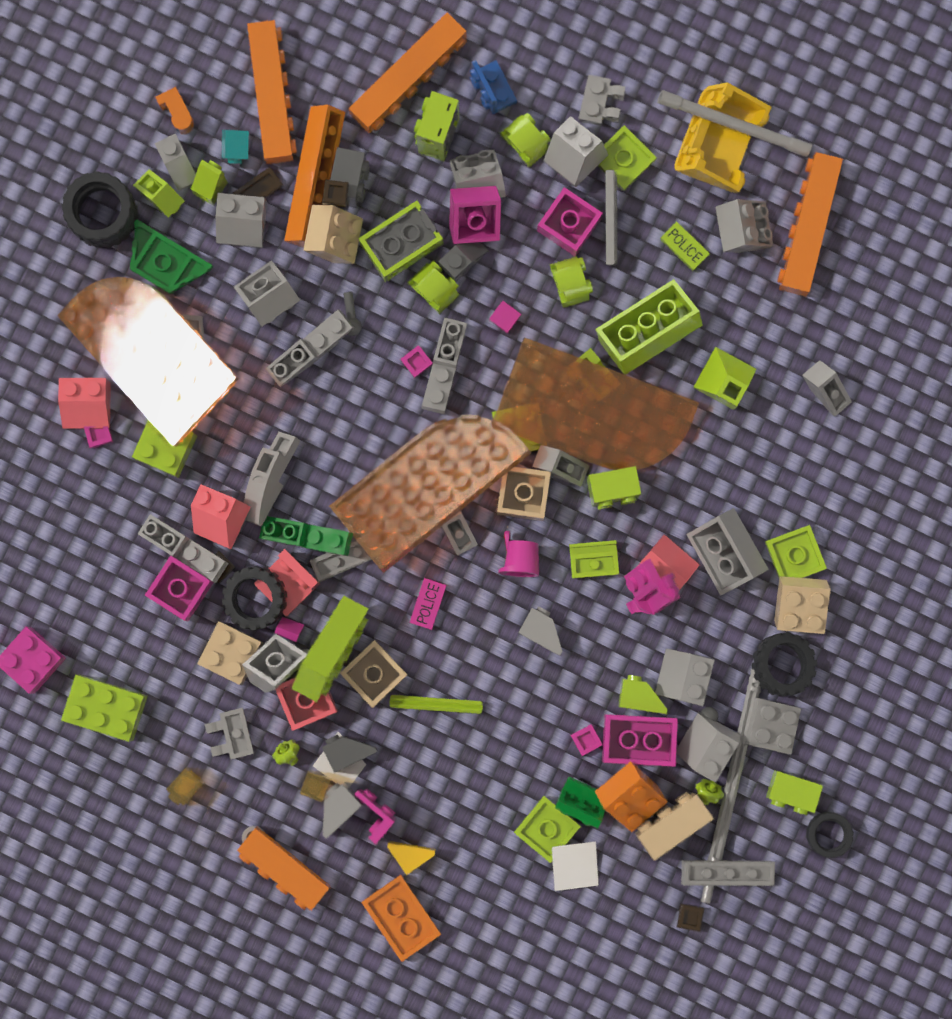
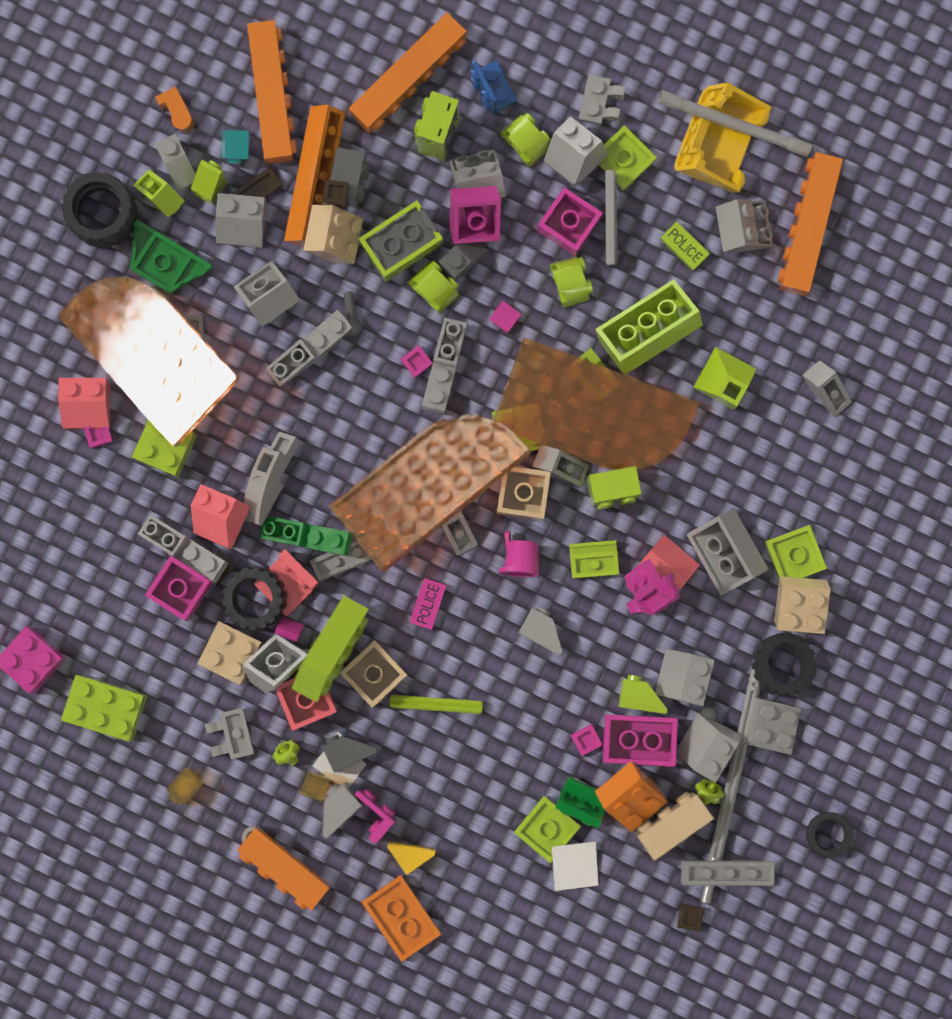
lime brick [766,770,823,815] -> none

